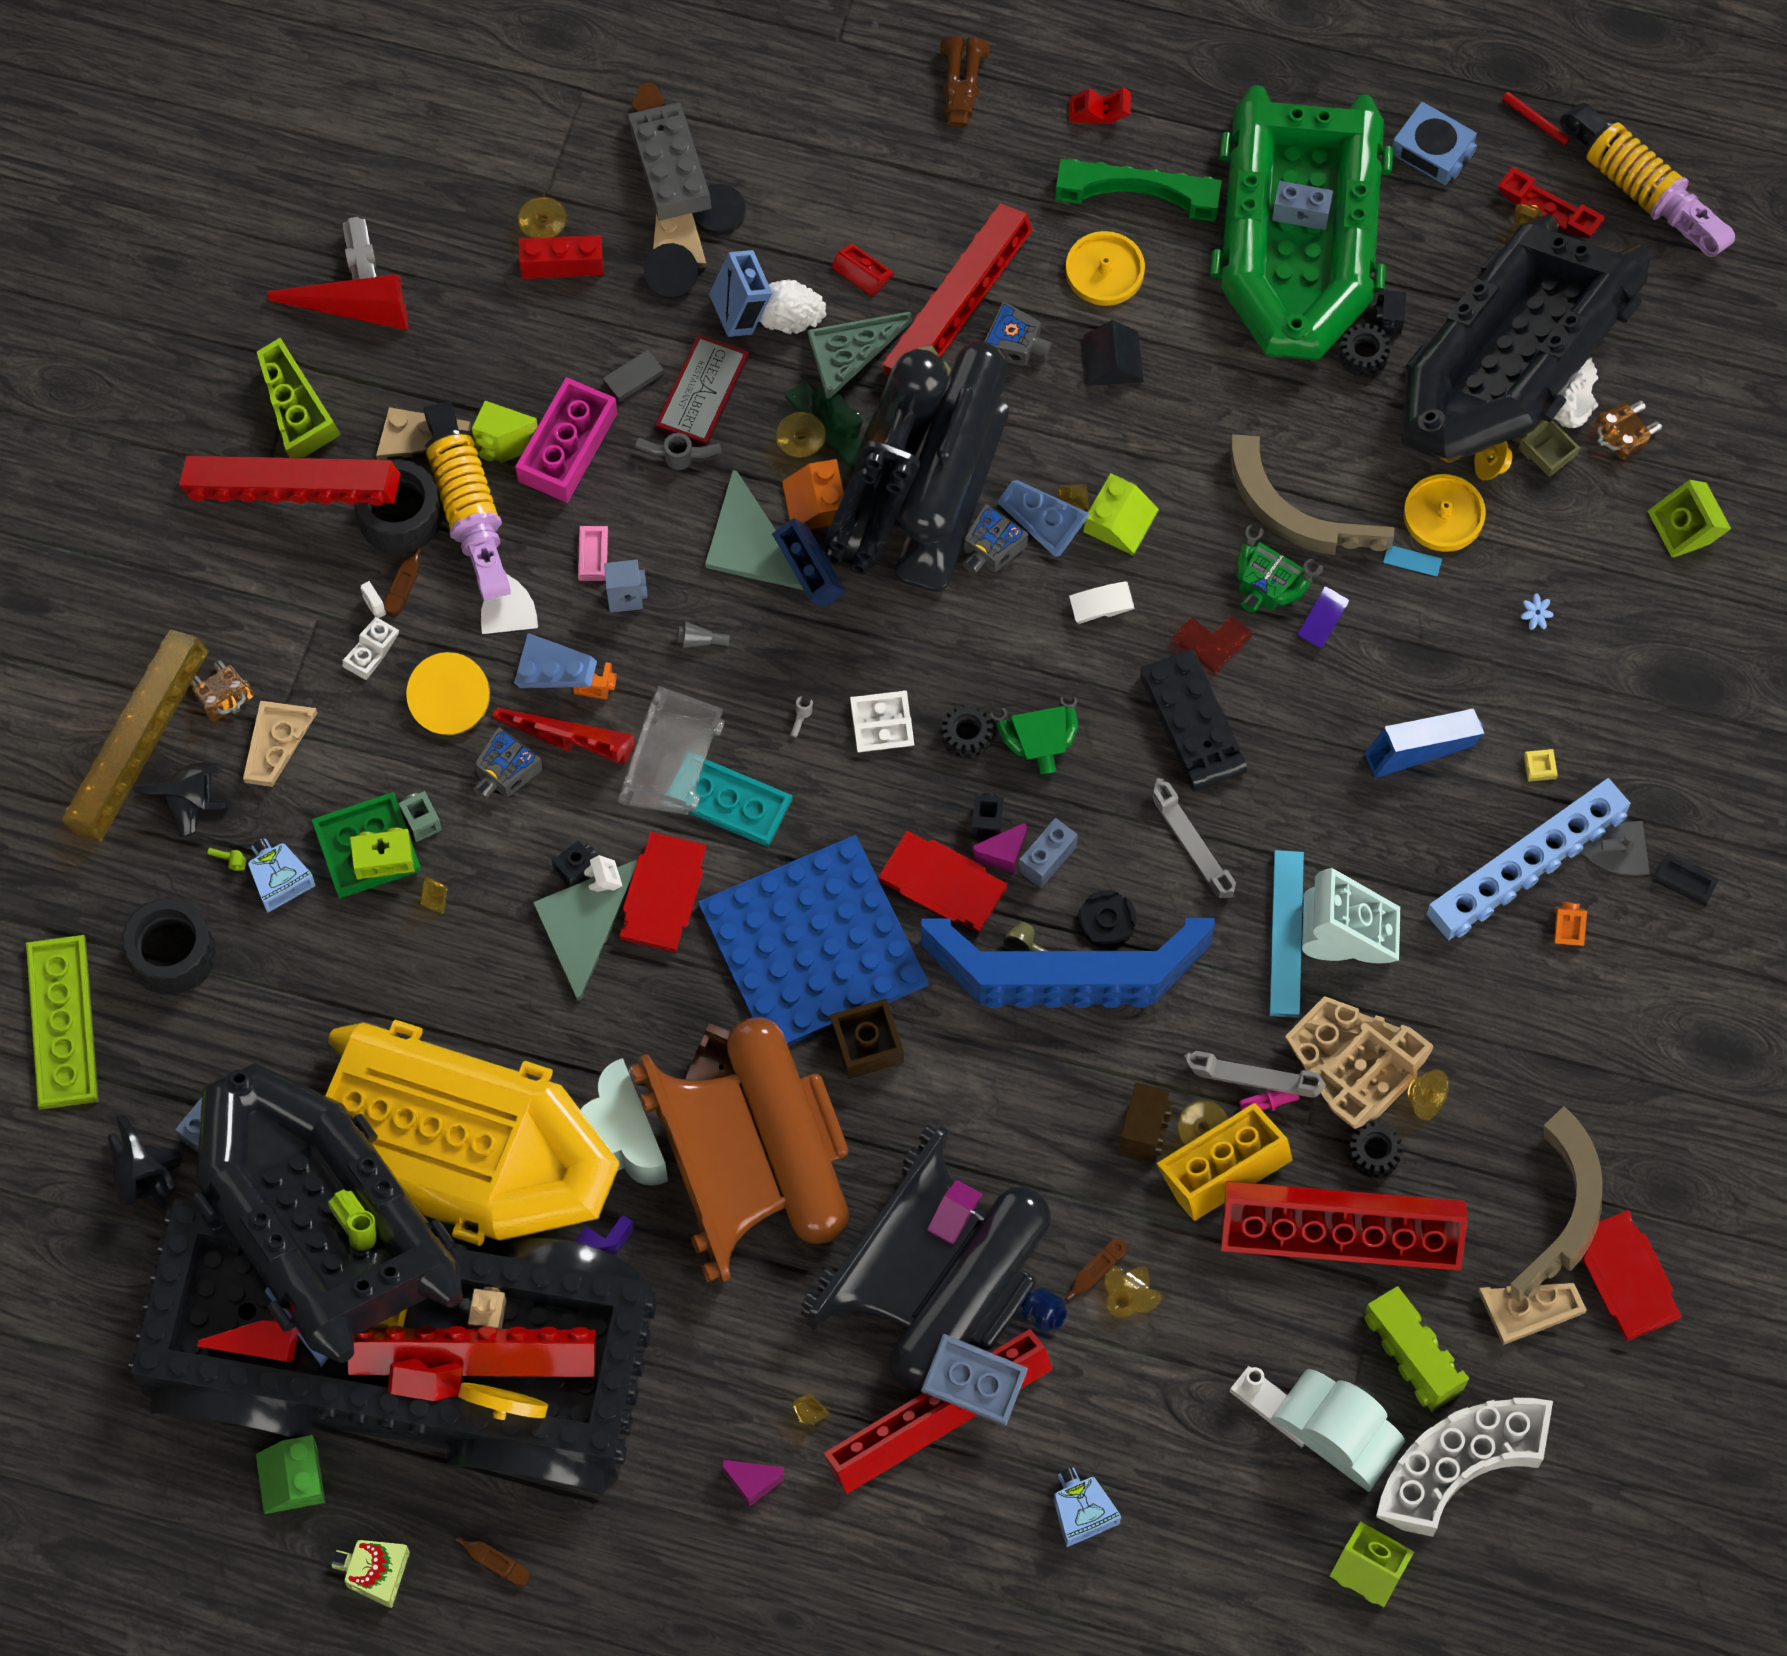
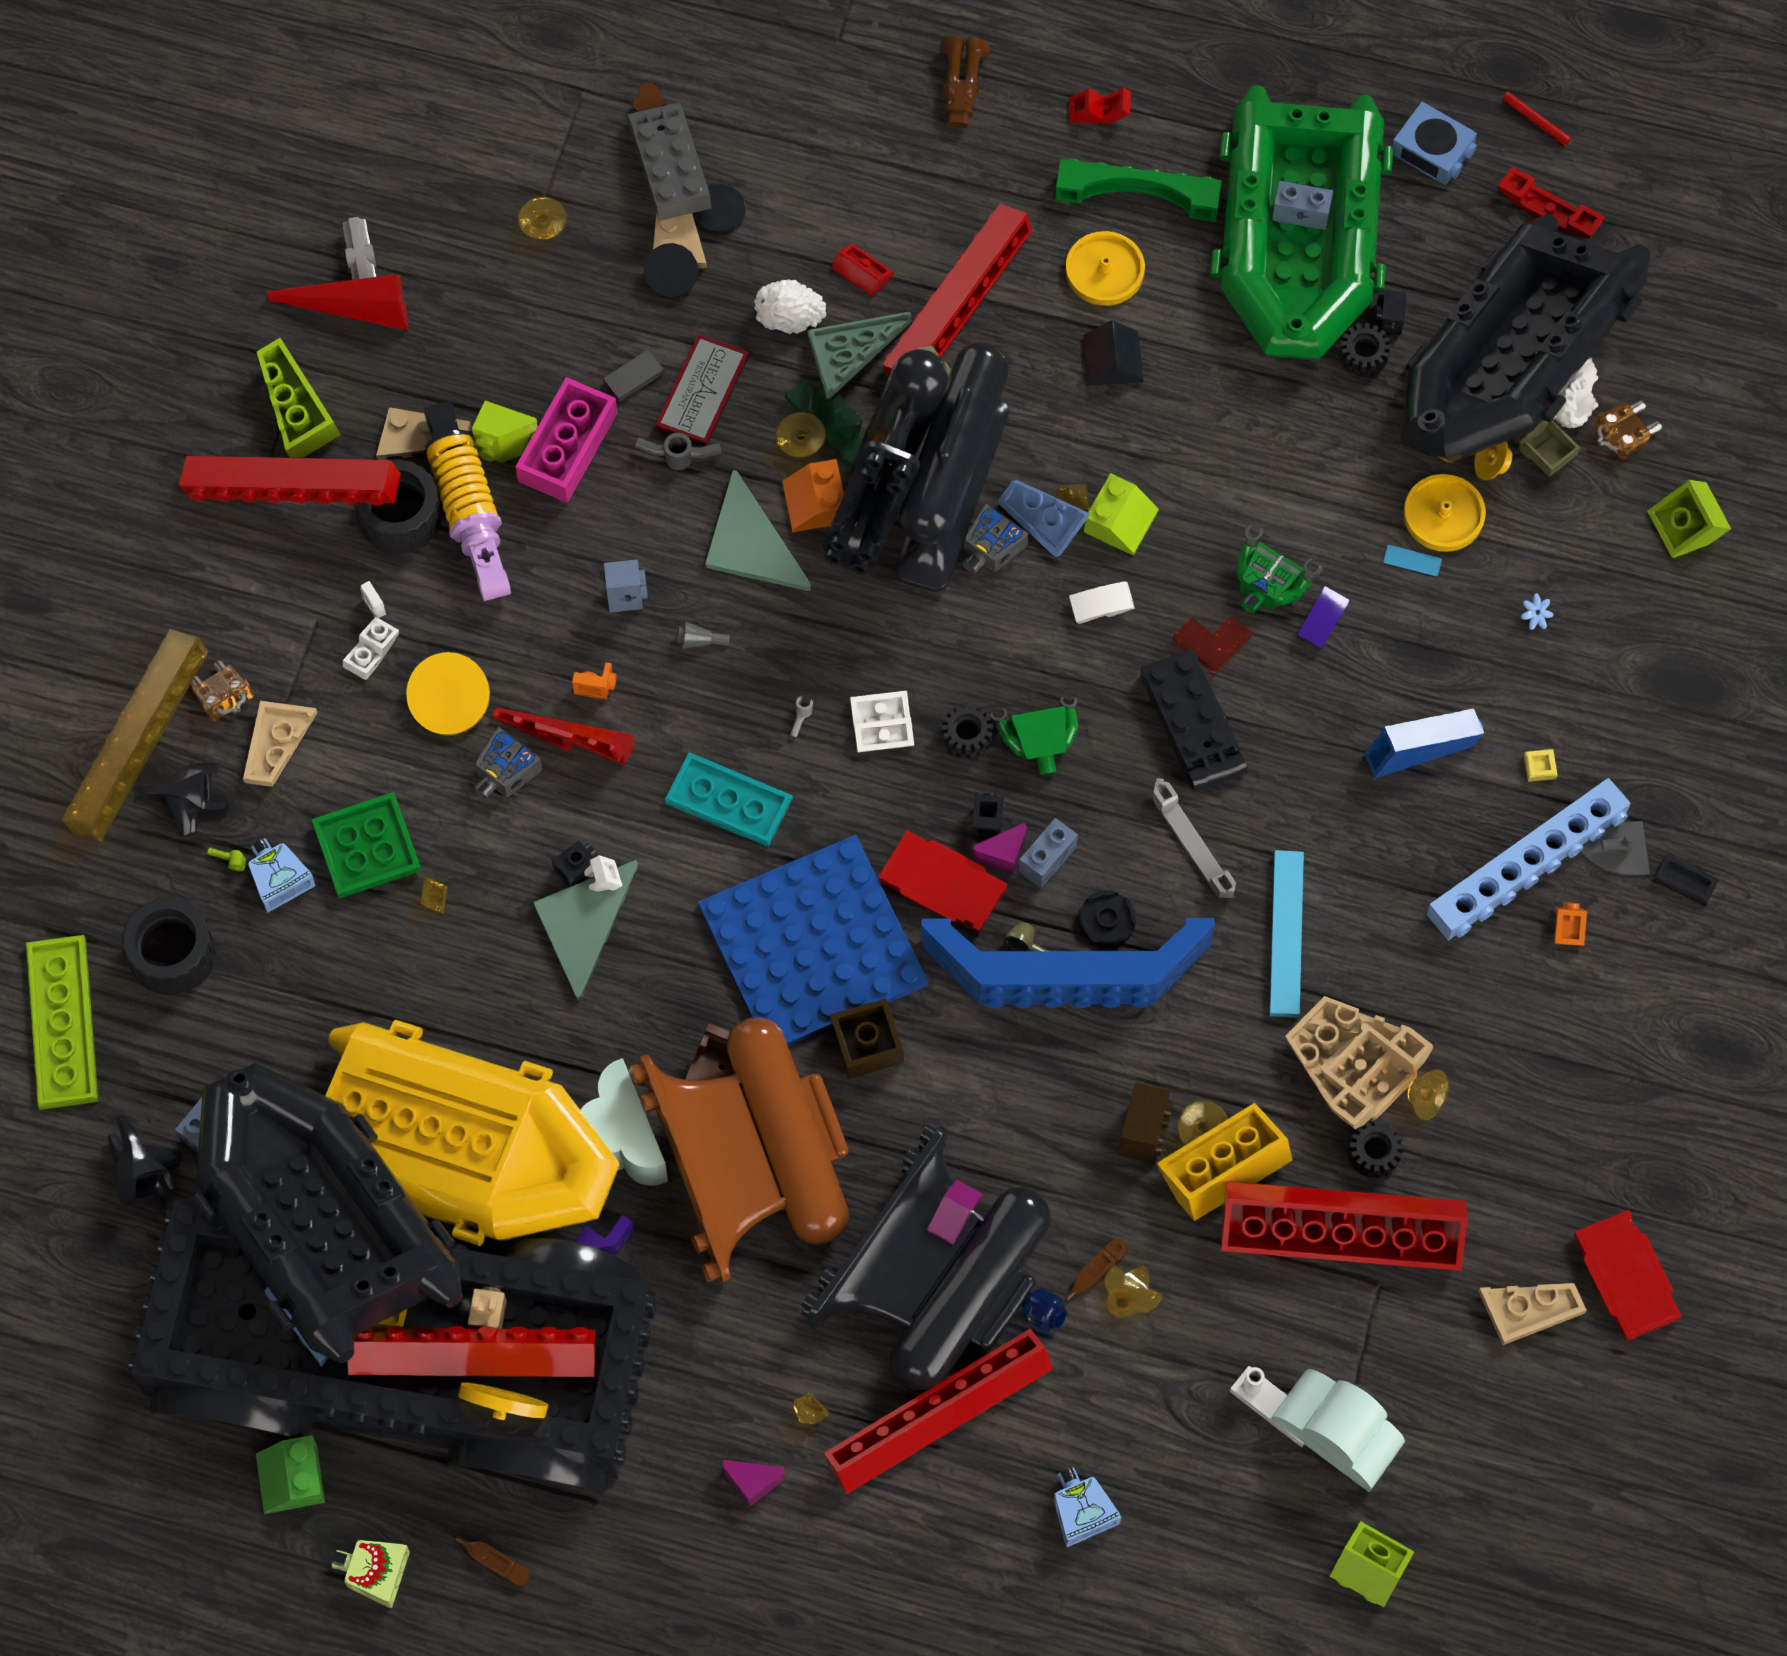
red slope [197,1317,299,1361] -> none
lime piece [328,1189,377,1251] -> none
lime brick [350,828,415,880] -> none
reddish brown piece [384,547,422,617] -> none
red slope [388,1358,462,1401] -> none
sand green brick [399,791,442,842] -> none
white sticker [481,574,538,634] -> none
medium blue wing [514,633,597,688] -> none
red brick [519,235,604,279] -> none
bright pink tile [578,526,608,581] -> none
clear windscreen [617,686,725,815] -> none
red piece [620,832,707,953] -> none
medium blue brick [709,250,772,337] -> none
dark blue brick [772,518,846,608] -> none
sand blue tile [920,1334,1028,1426] -> none
torso [984,302,1052,366] -> none
light grey piece [1184,1051,1326,1098] -> none
dark tan arch [1231,434,1395,555] -> none
dark pink axle [1240,1089,1299,1111] -> none
light aqua brick [1302,868,1400,963] -> none
lime wedge [1364,1286,1469,1412] -> none
white brick [1376,1398,1553,1537] -> none
dark tan arch [1511,1106,1603,1303] -> none
clear yellow slope [1514,204,1543,226] -> none
piece [1560,103,1735,257] -> none

